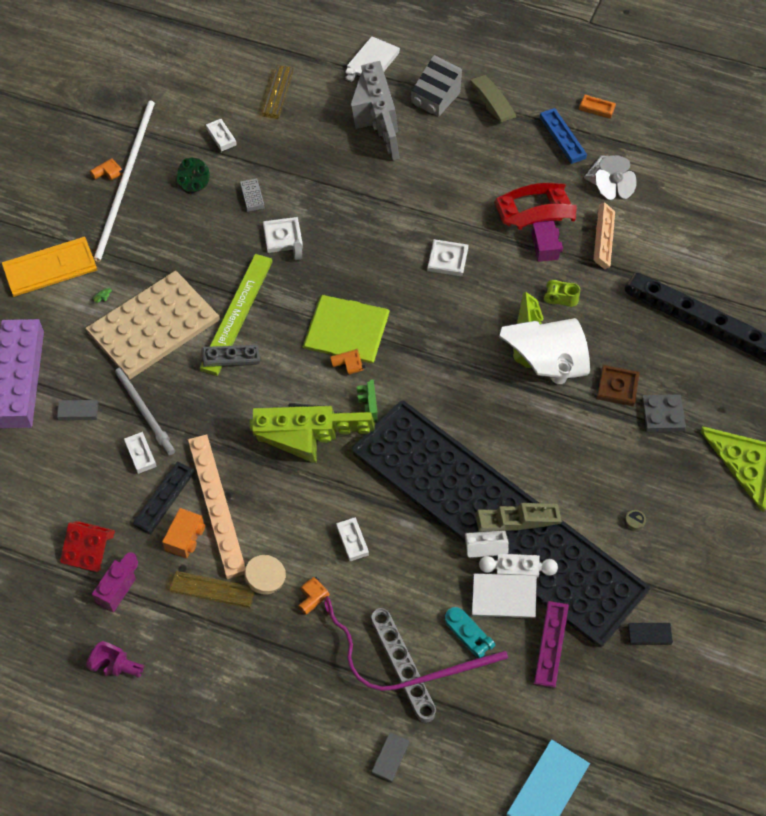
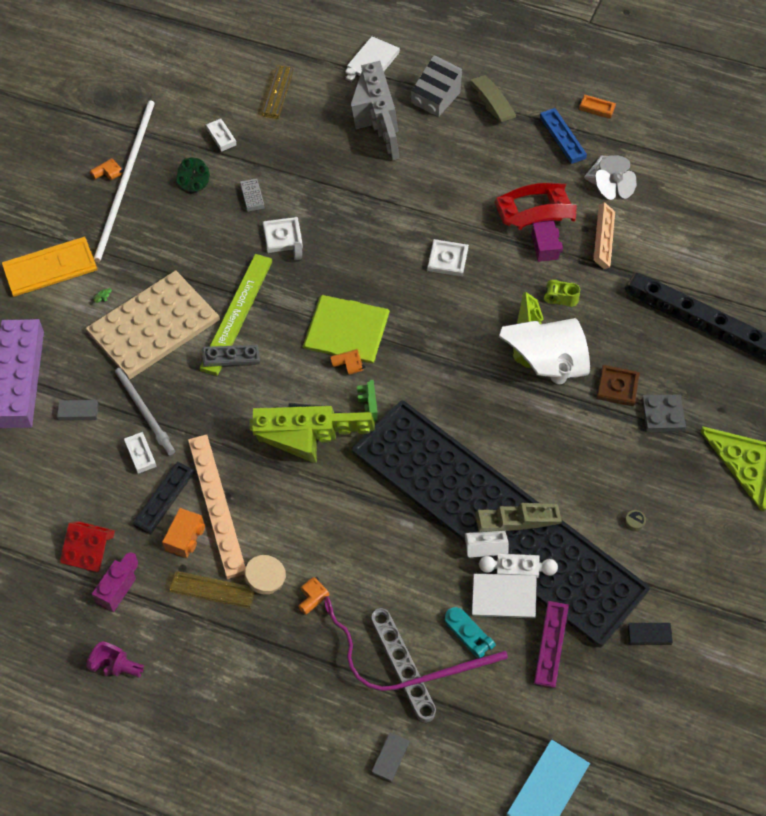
white plate [336,517,369,561] -> none

